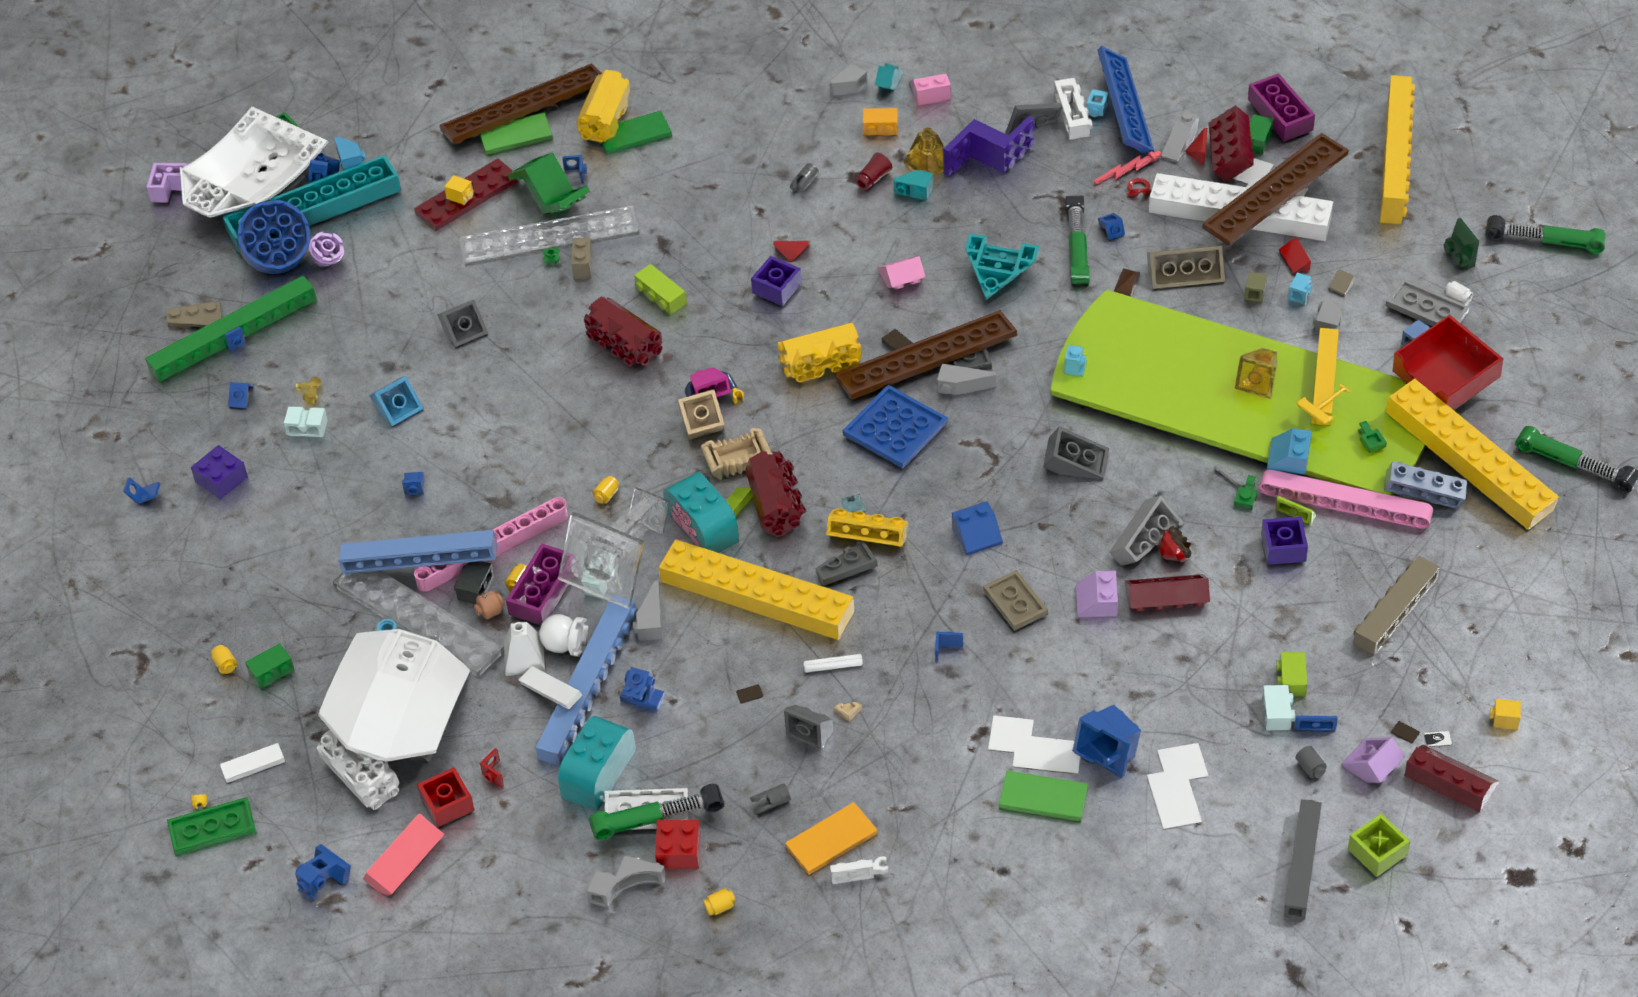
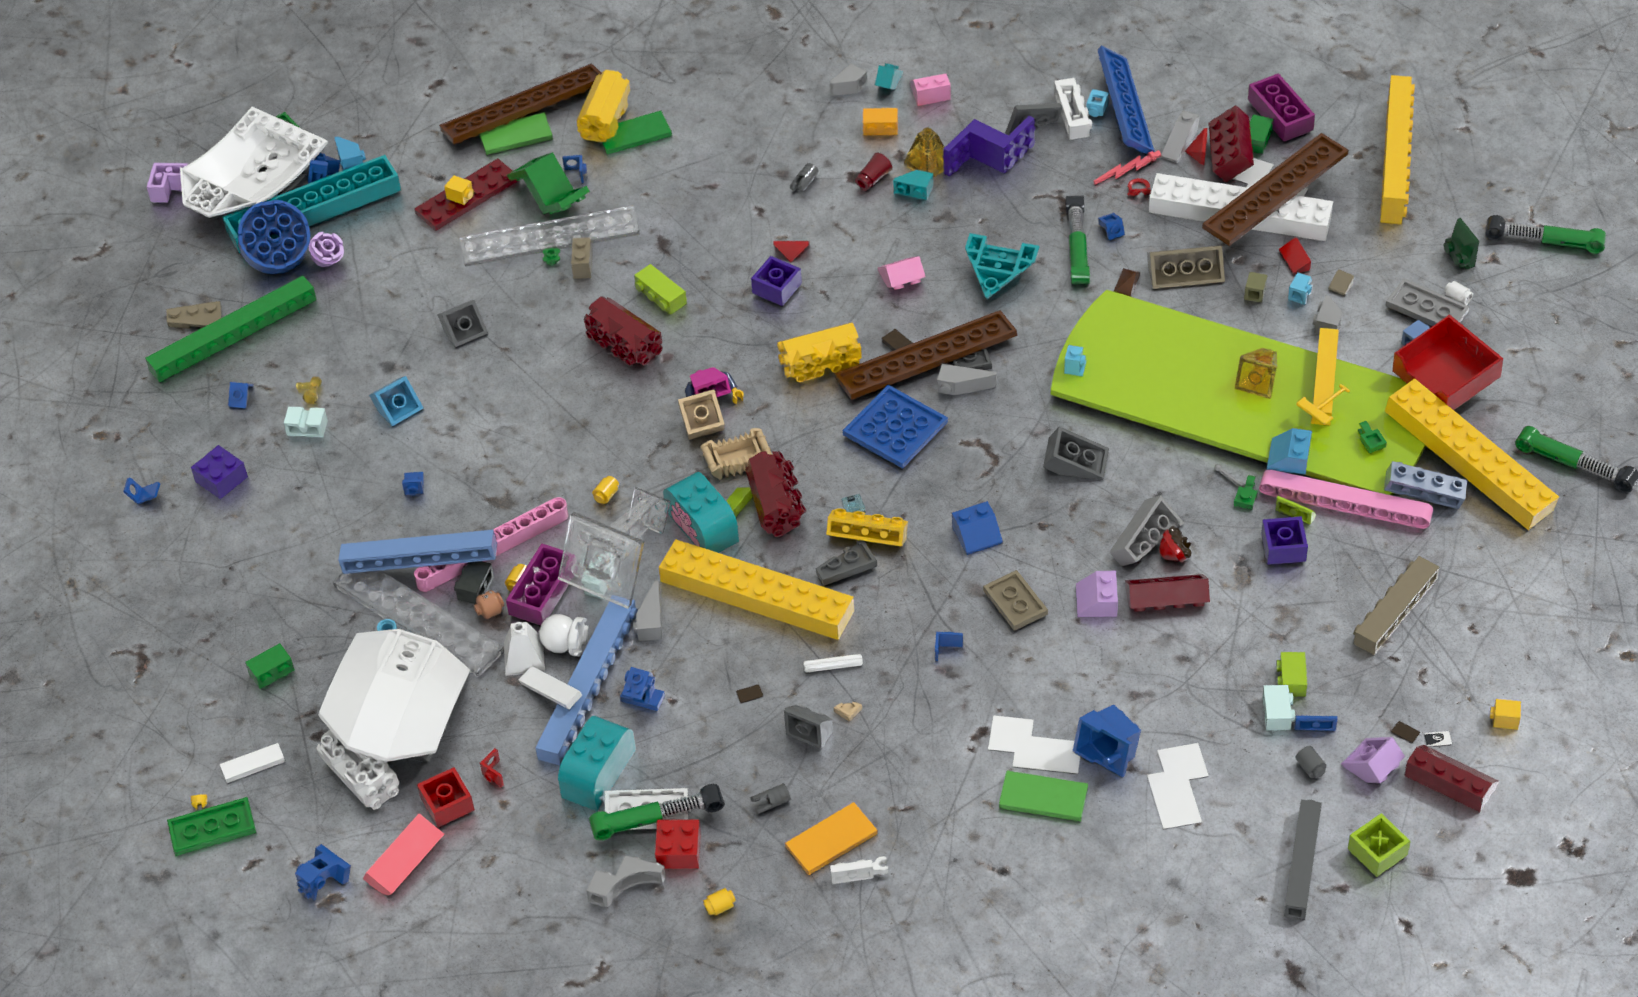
yellow brick [211,645,238,674] -> none
blue bracket [225,327,246,352] -> none

